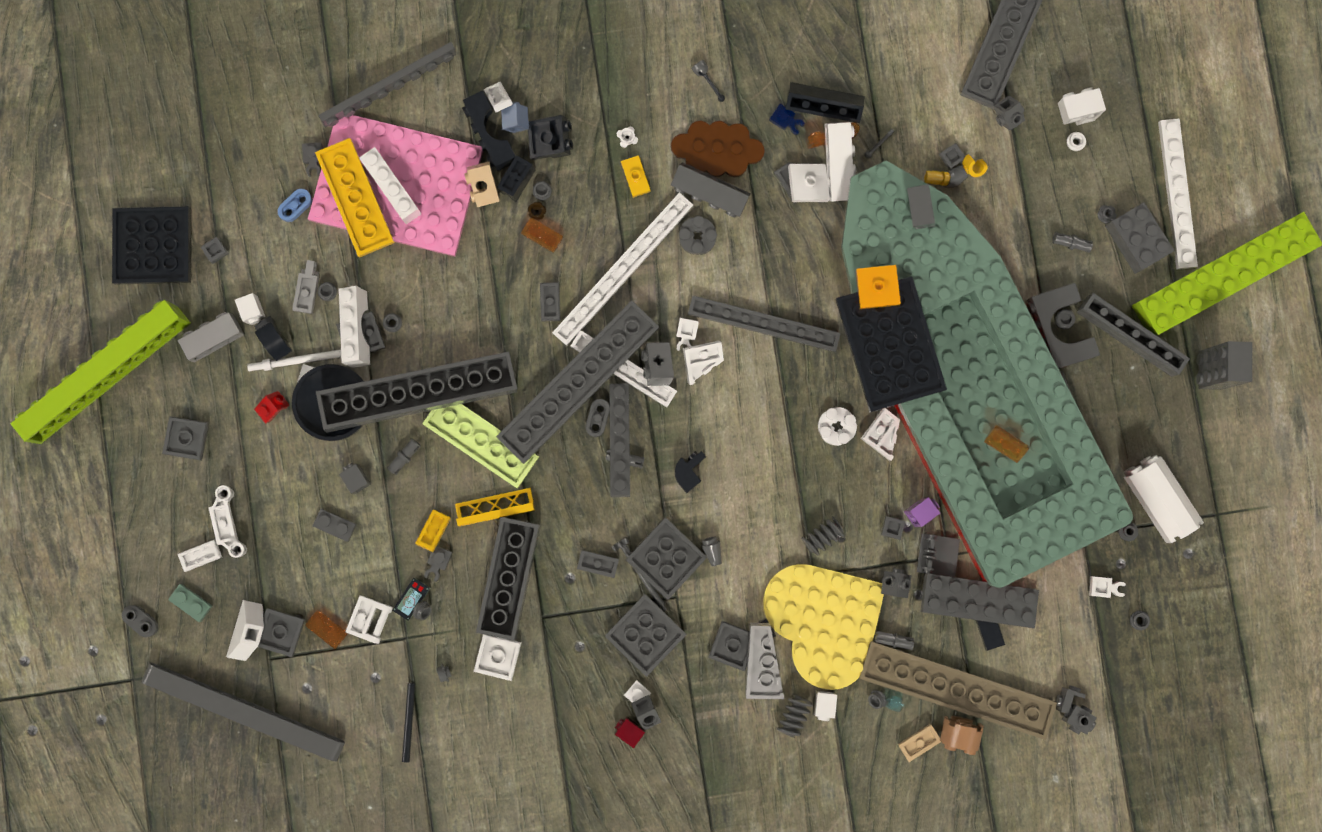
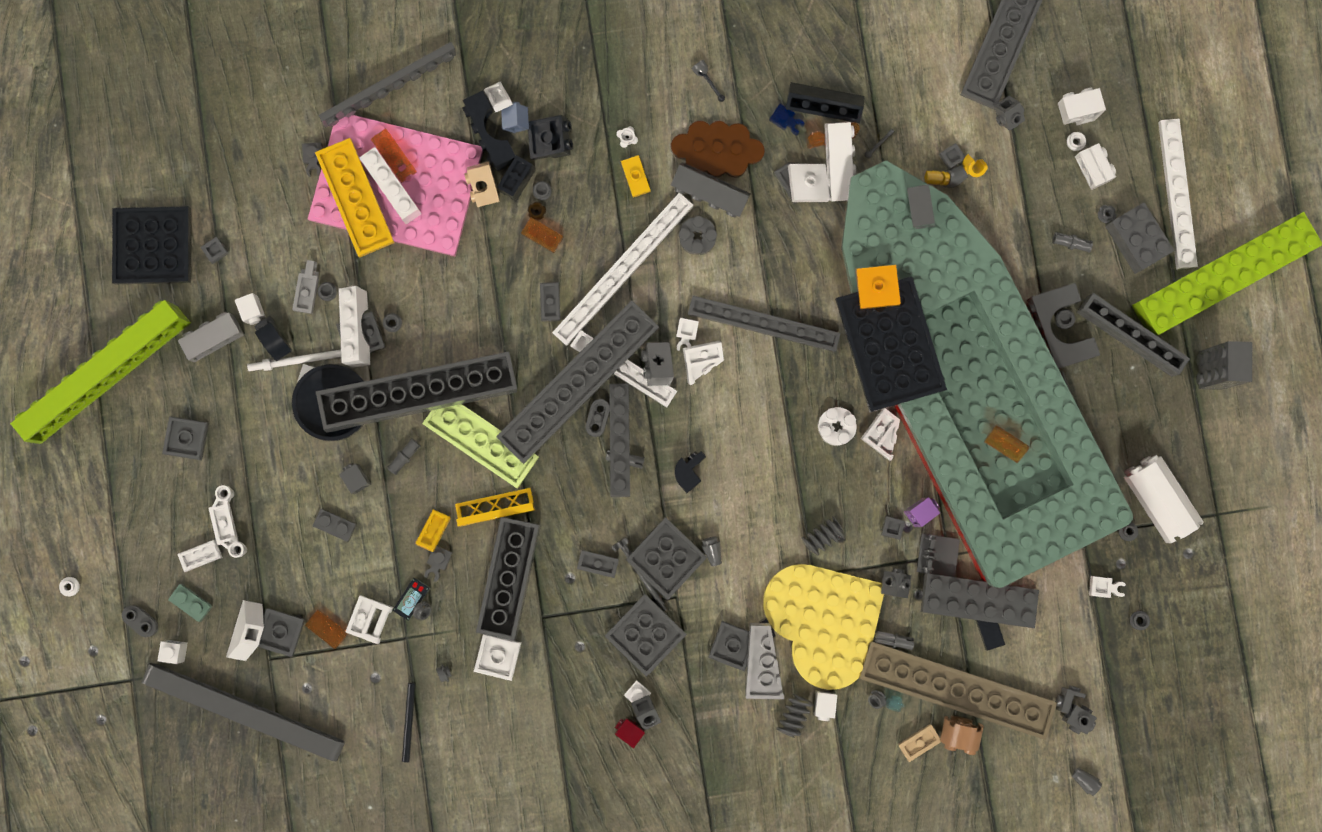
red bracket [254,391,289,424] -> none
medium blue plate [278,189,312,222] -> none
none -> white plate [59,577,80,597]
none -> white brick [158,640,188,664]
none -> clear orange plate [371,128,417,183]
none -> dark grey cone [1071,767,1102,796]
none -> white brick [1075,143,1116,190]

